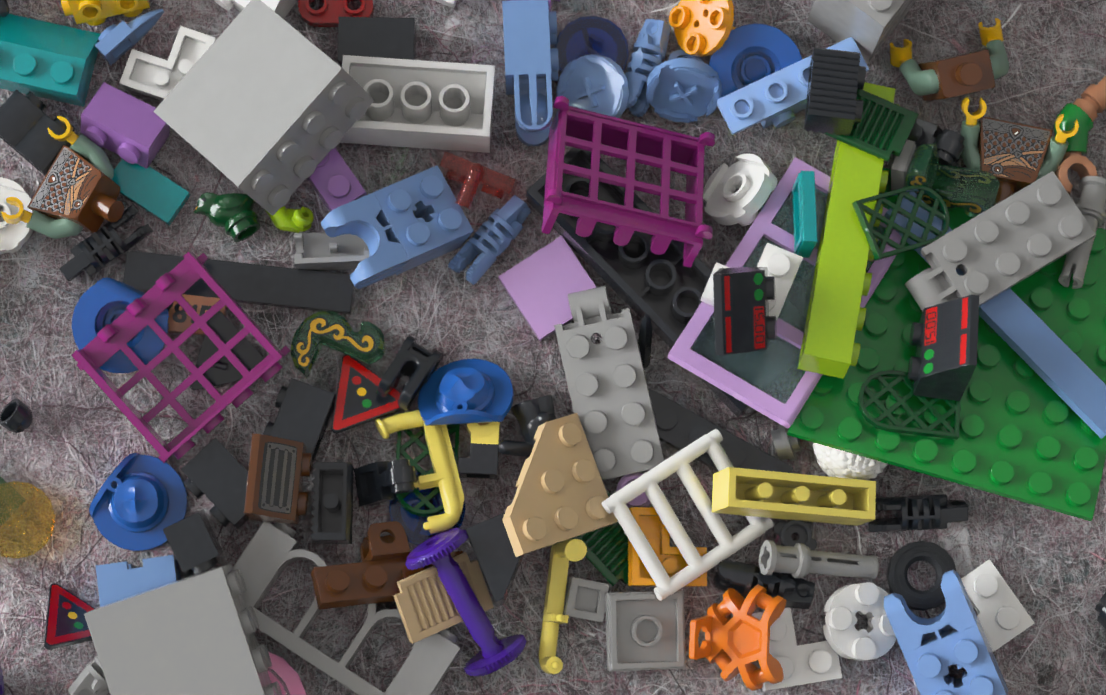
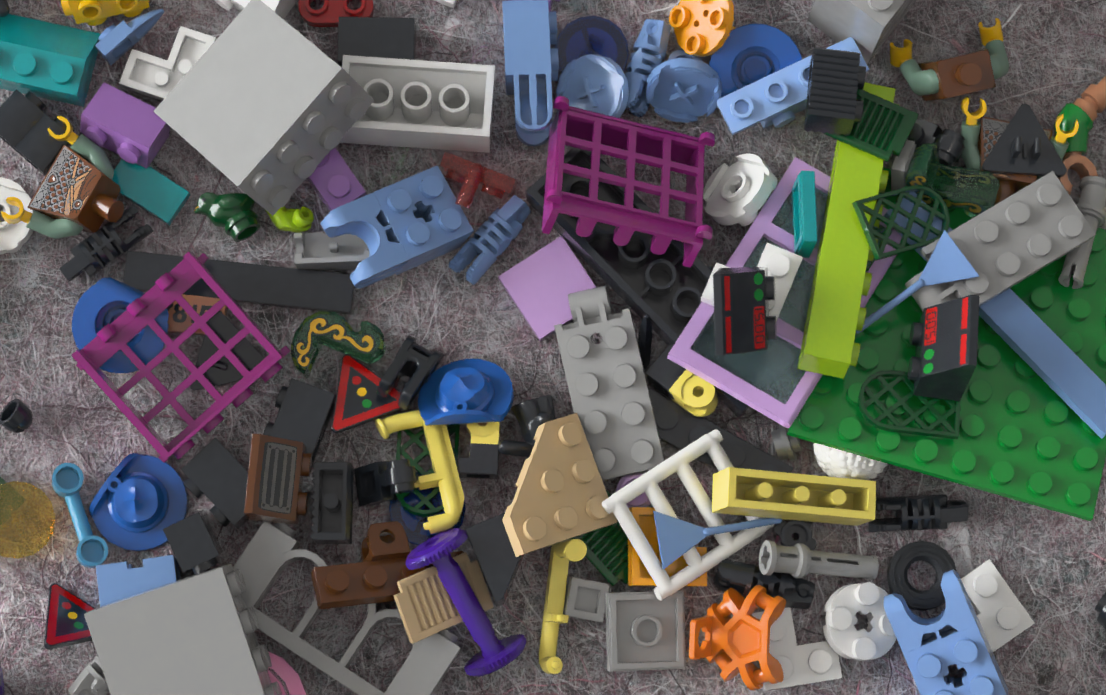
none -> dark azure bar [52,463,108,568]
none -> leg [646,344,718,417]
none -> medium blue piece [653,511,783,569]
none -> medium blue piece [856,230,980,334]
none -> black piece [982,104,1067,177]

